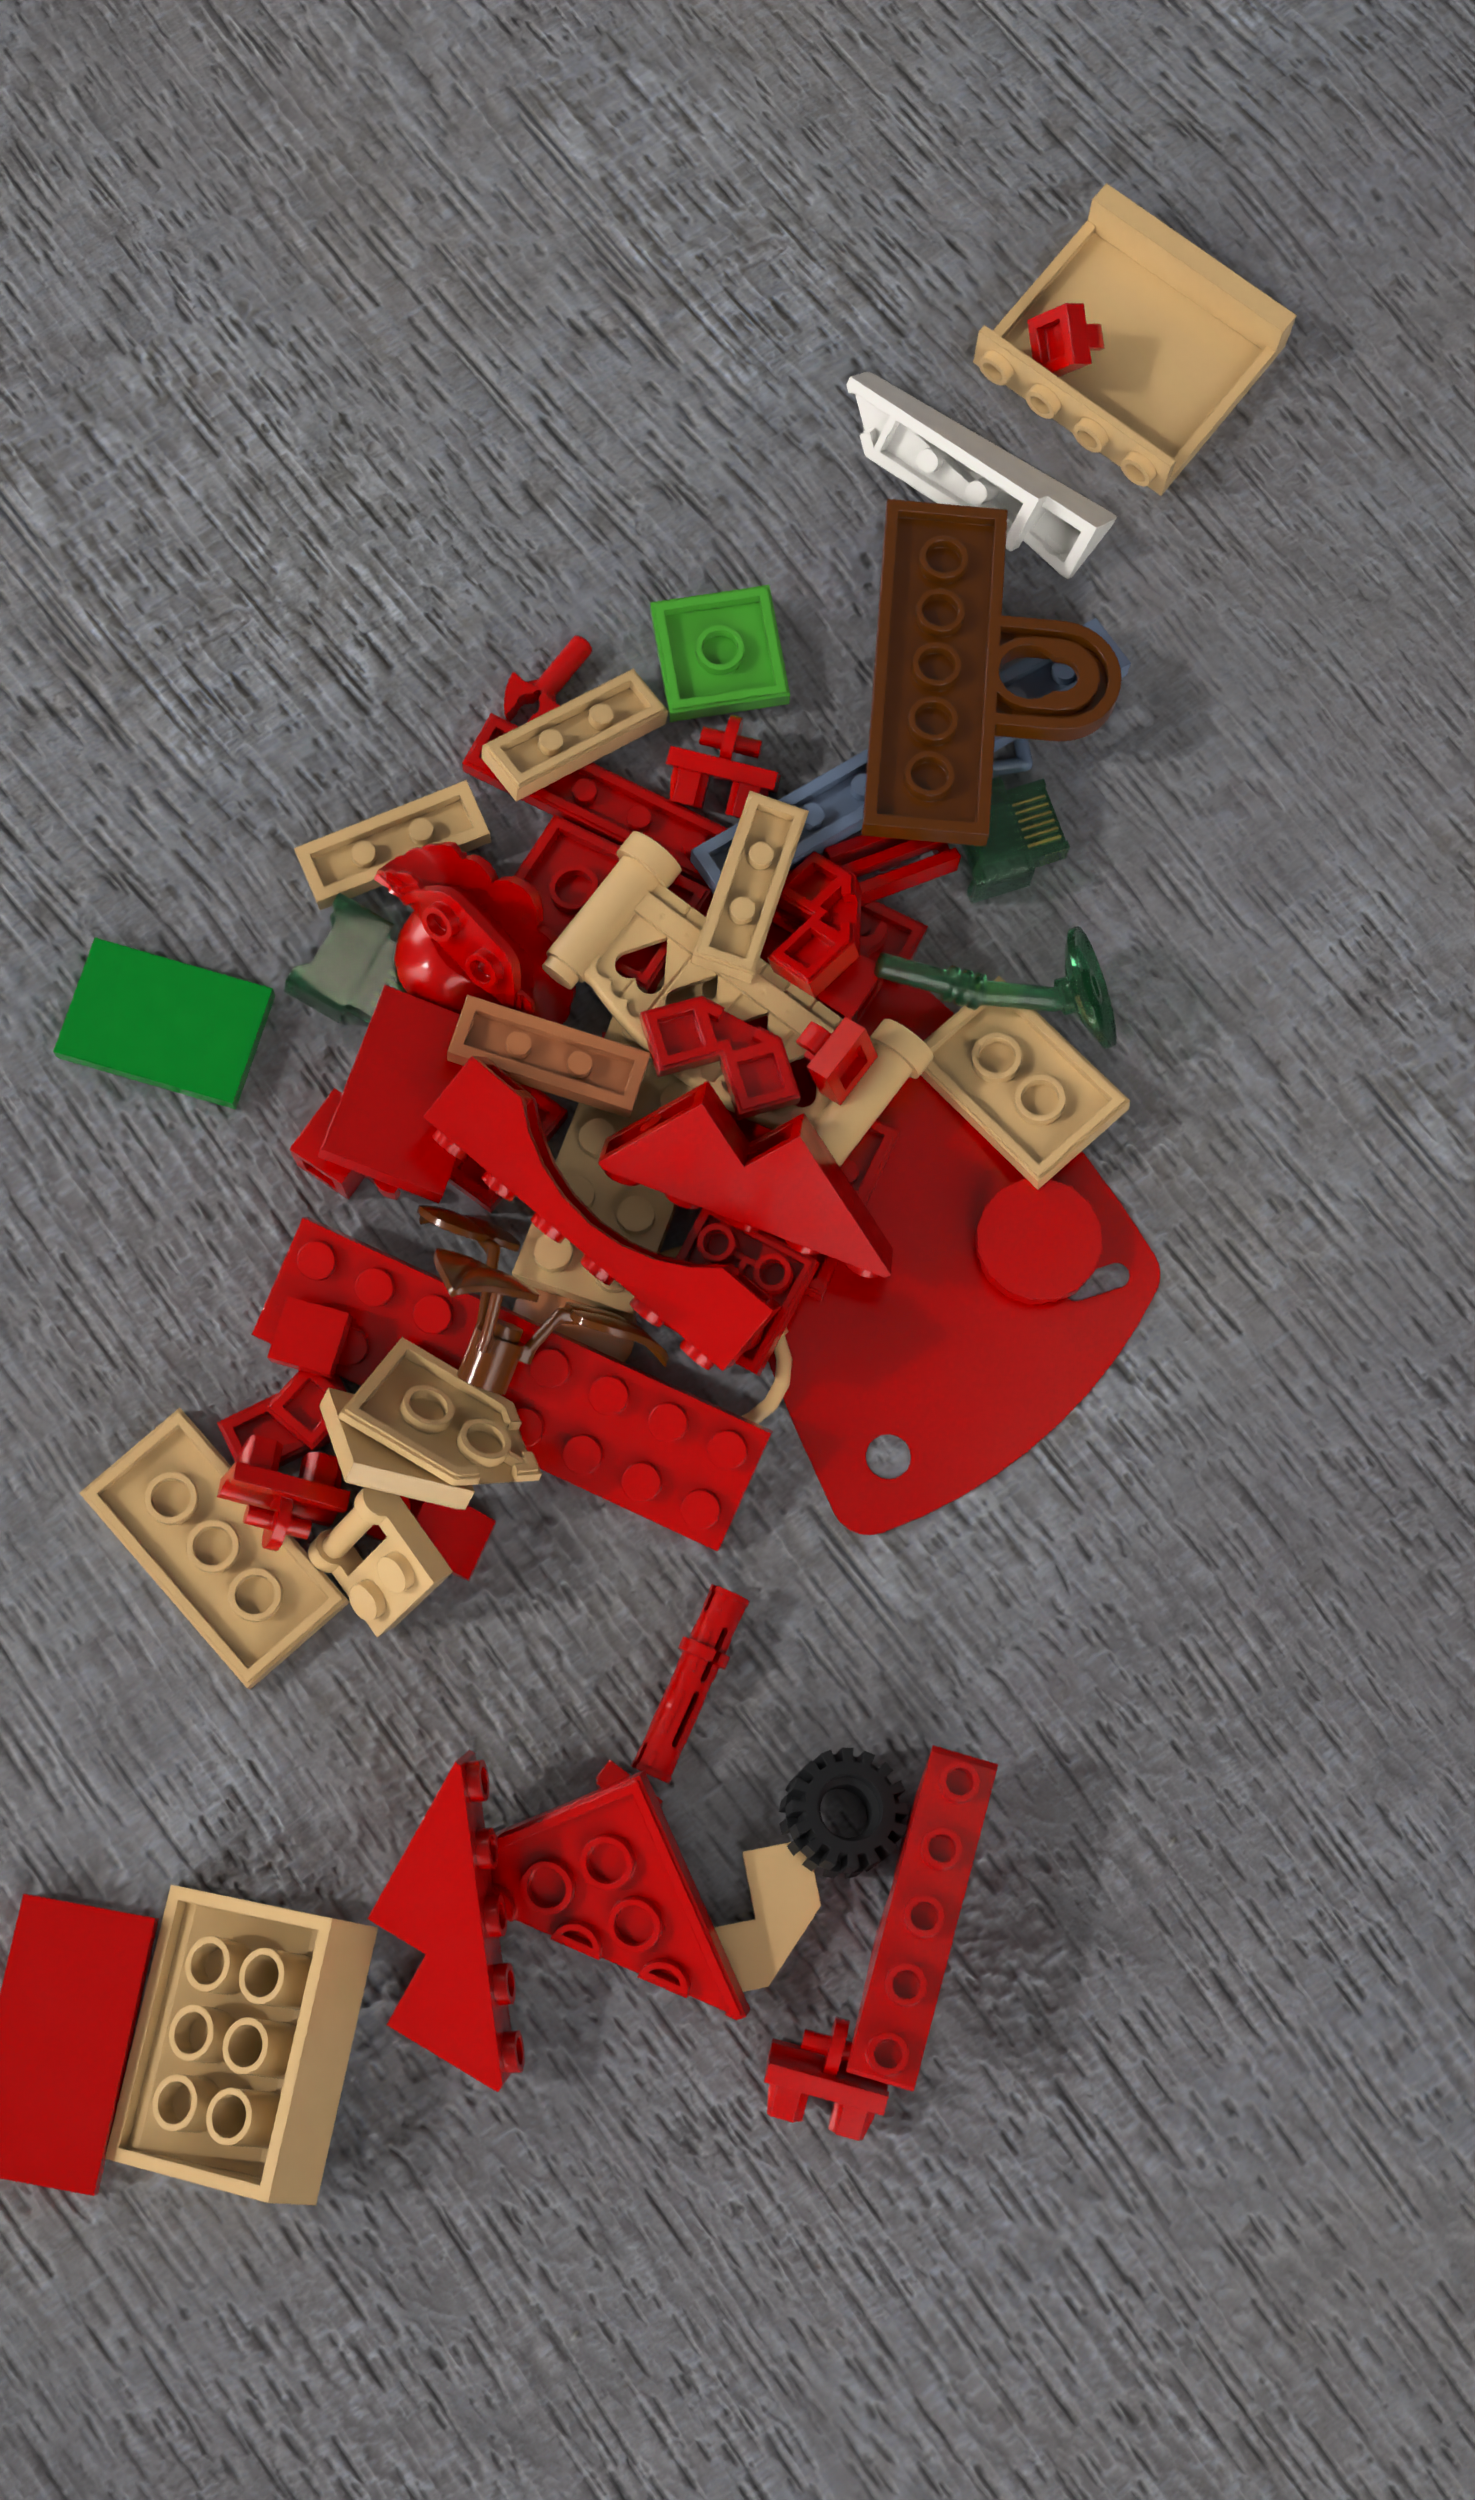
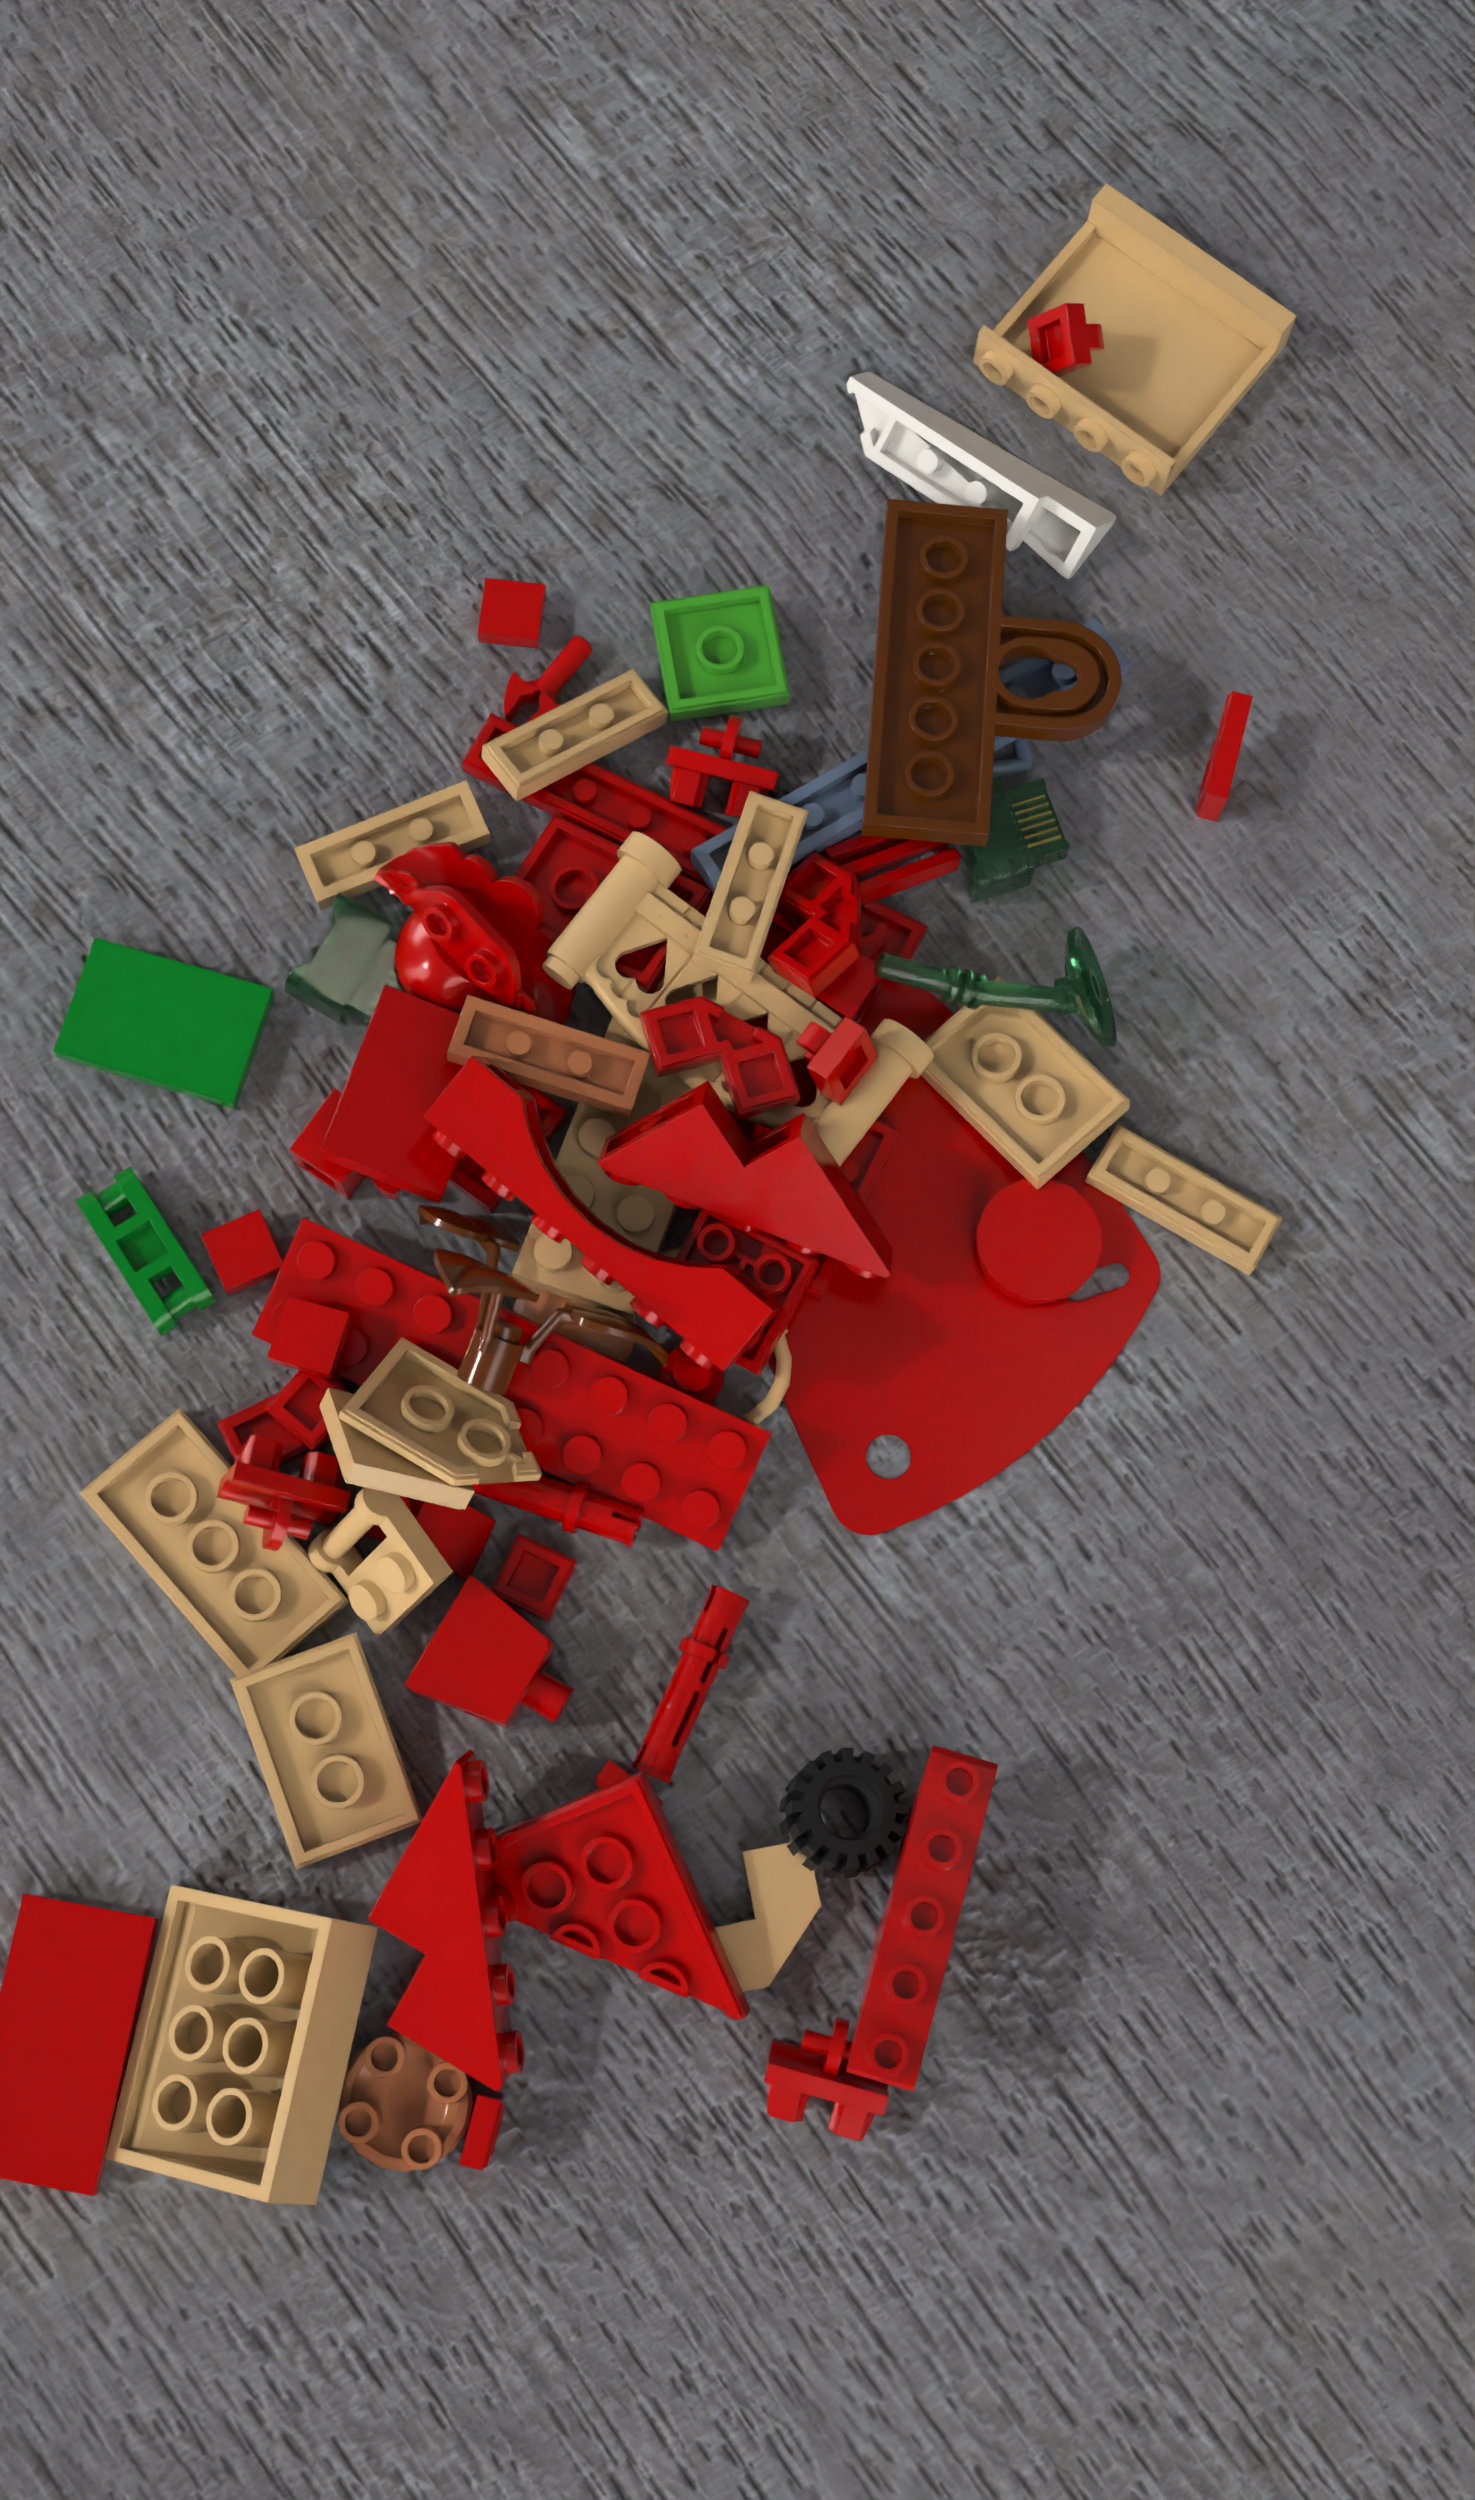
none -> green plate [75,1166,217,1336]
none -> red tile [201,1209,283,1296]
none -> tan tile [230,1632,423,1870]
none -> nougat dish [338,2032,474,2172]
none -> red torso [404,1575,575,1729]
none -> red tile [459,2092,507,2171]
none -> red pin [473,1475,645,1548]
none -> red tile [478,578,546,649]
none -> red tile [491,1533,578,1622]
none -> red plate [659,1347,724,1403]
none -> tan tile [1084,1124,1283,1275]
none -> red tile [1195,691,1253,822]

